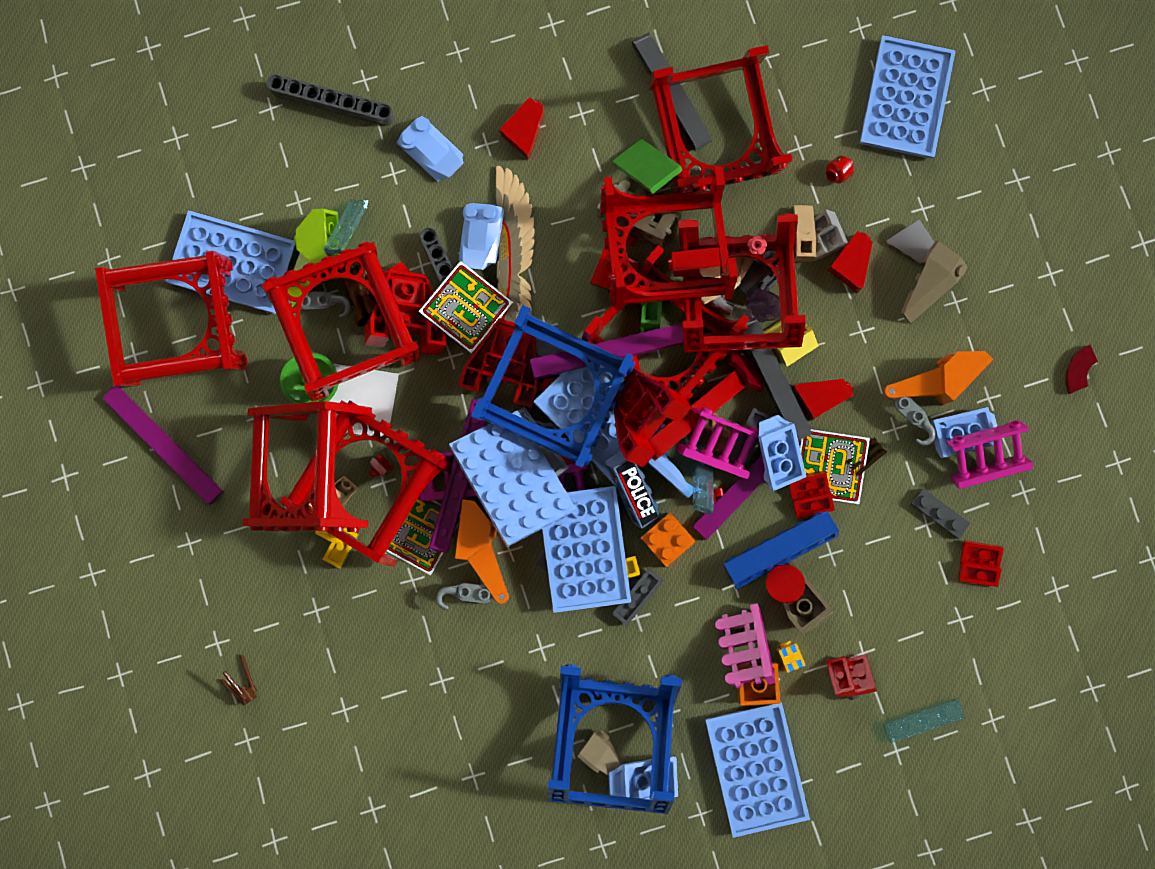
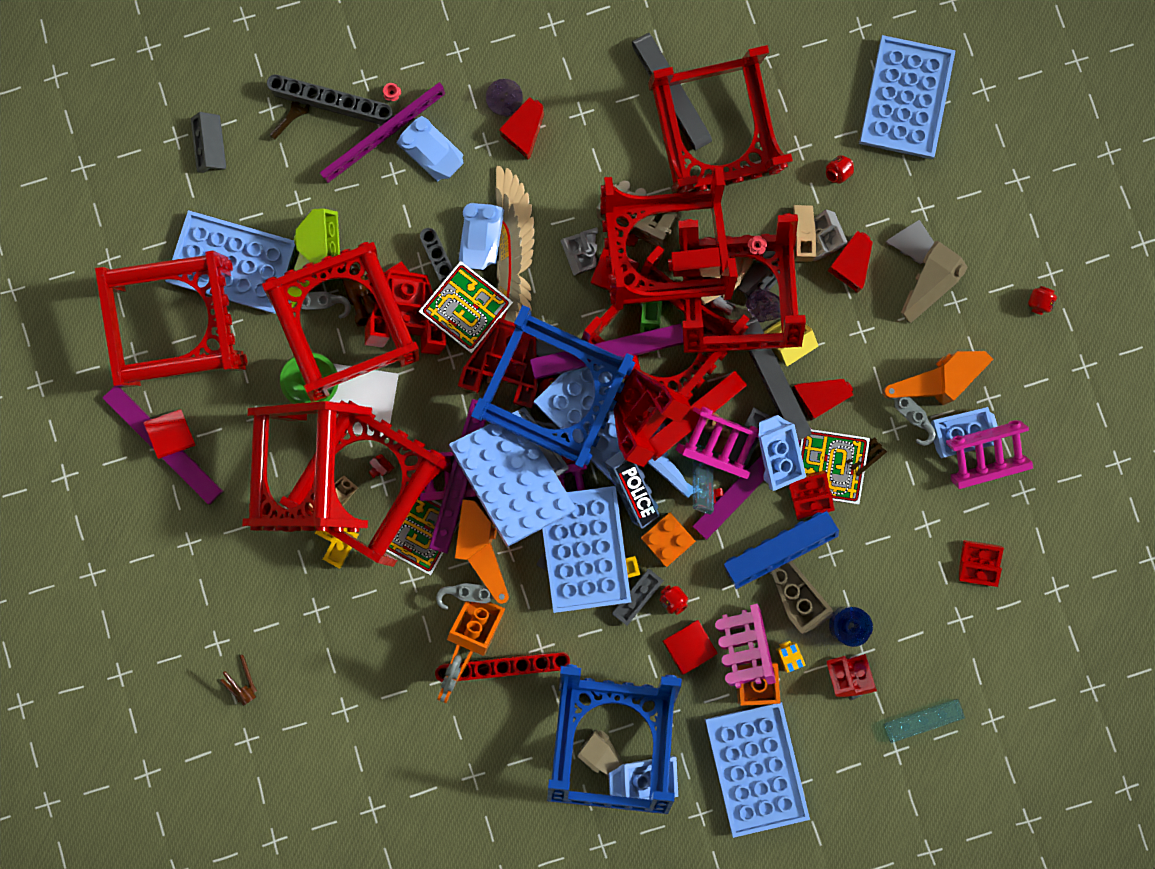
clear light blue tile [324,199,369,254] -> none
bright green tile [613,138,682,194] -> none
dark red tile [728,350,764,392] -> none
red tile [766,564,805,604] -> none
dark grey plate [910,488,970,539] -> none
dark red tile [1065,345,1098,394] -> none
none -> red slope [143,409,196,459]
none -> dark grey panel [190,112,226,173]
none -> dark brown piece [269,101,310,140]
none -> magenta tile [320,82,445,183]
none -> coral plate [383,83,401,101]
none -> red beam [435,651,570,682]
none -> orange slope [437,601,505,703]
none -> clear purple plate [486,79,523,117]
none -> light grey slope [561,227,598,276]
none -> red head [660,585,688,615]
none -> red slope [662,620,718,675]
none -> clear blue brick [829,606,873,647]
none -> red head [1028,286,1057,315]

